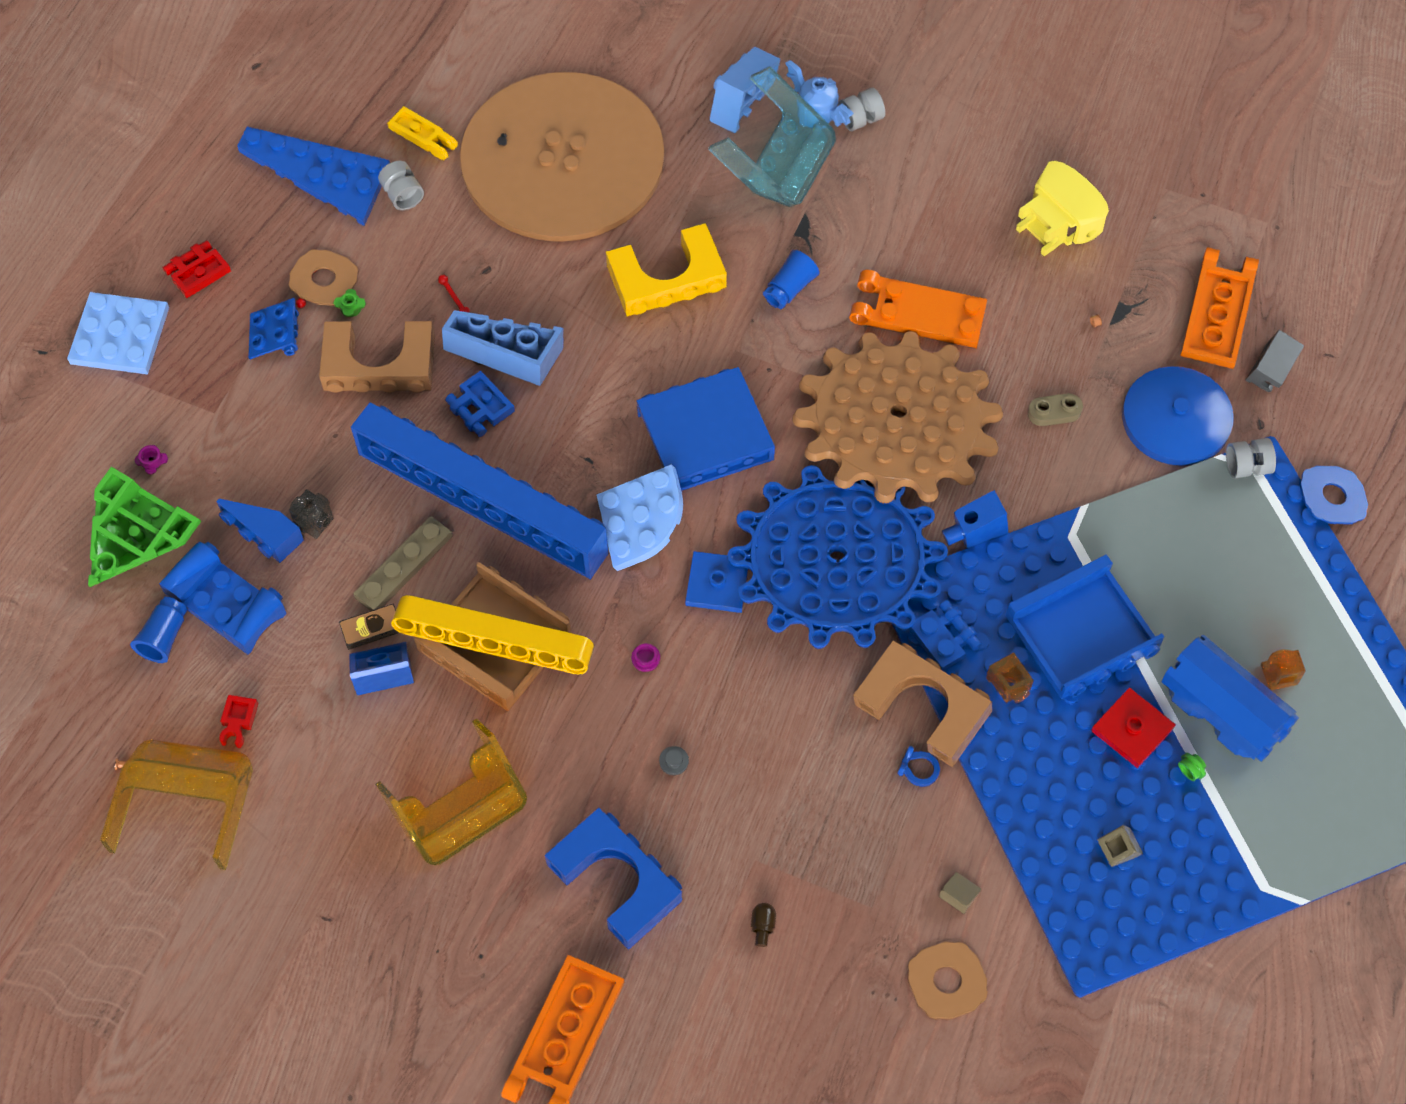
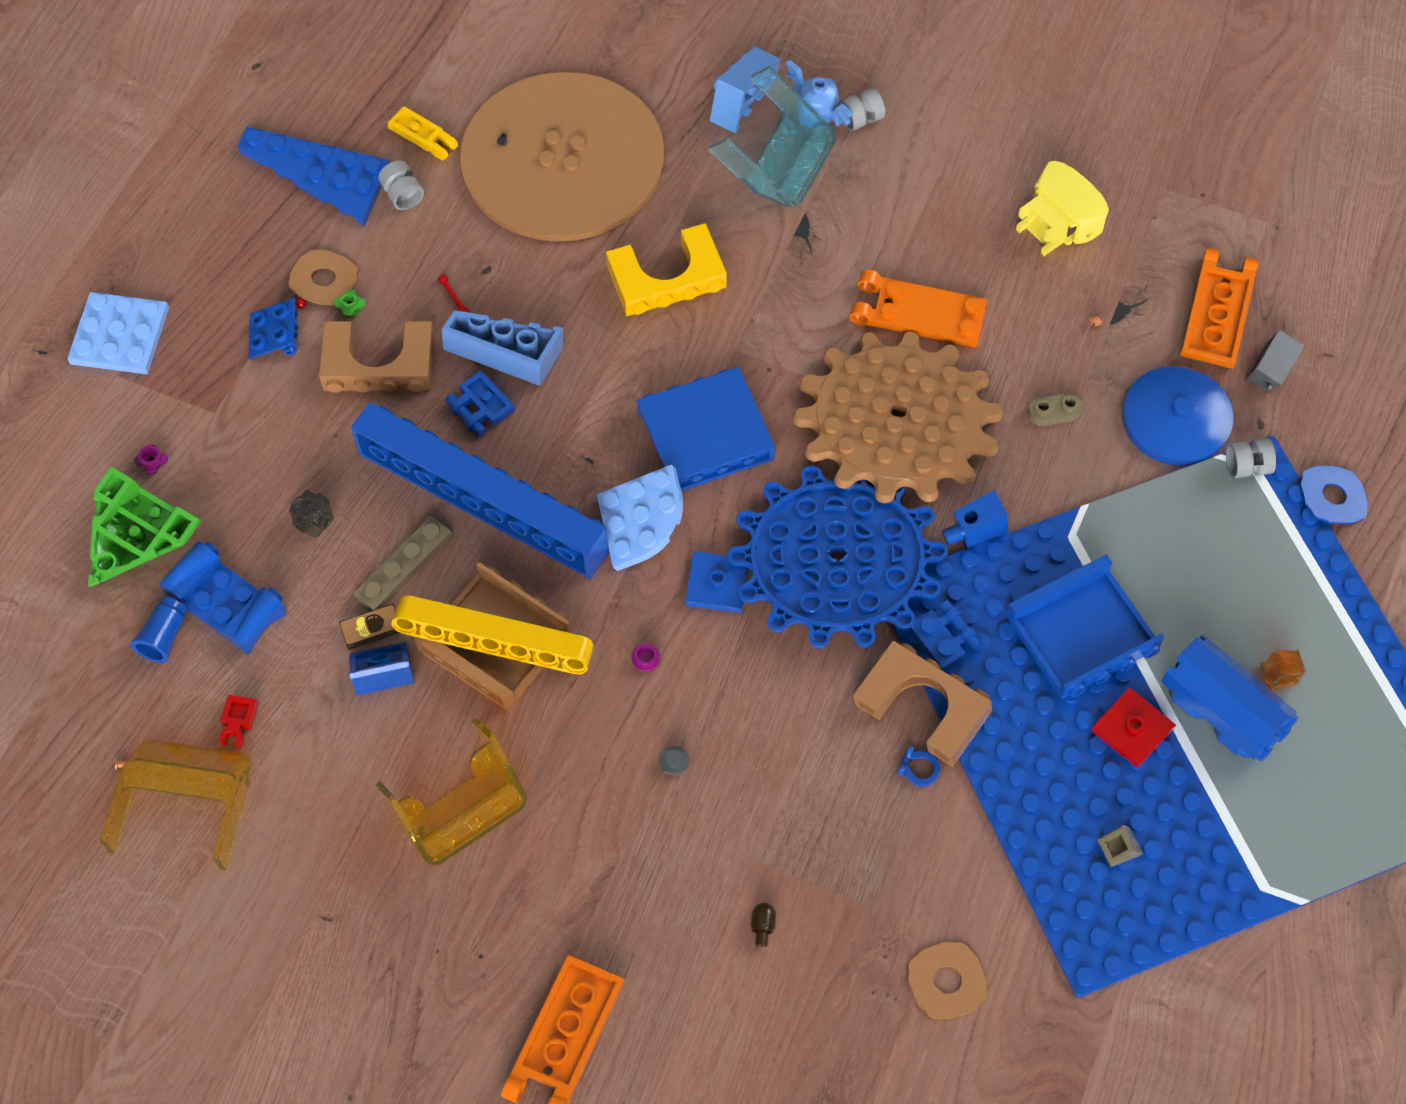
red plate [162,240,231,298] -> none
blue slope [216,499,304,563] -> none
blue arch [545,808,682,950] -> none
blue plant [763,250,820,310] -> none
dark tan slope [939,872,982,914] -> none
clear orange brick [986,653,1034,703] -> none
bright green plate [1178,753,1206,781] -> none

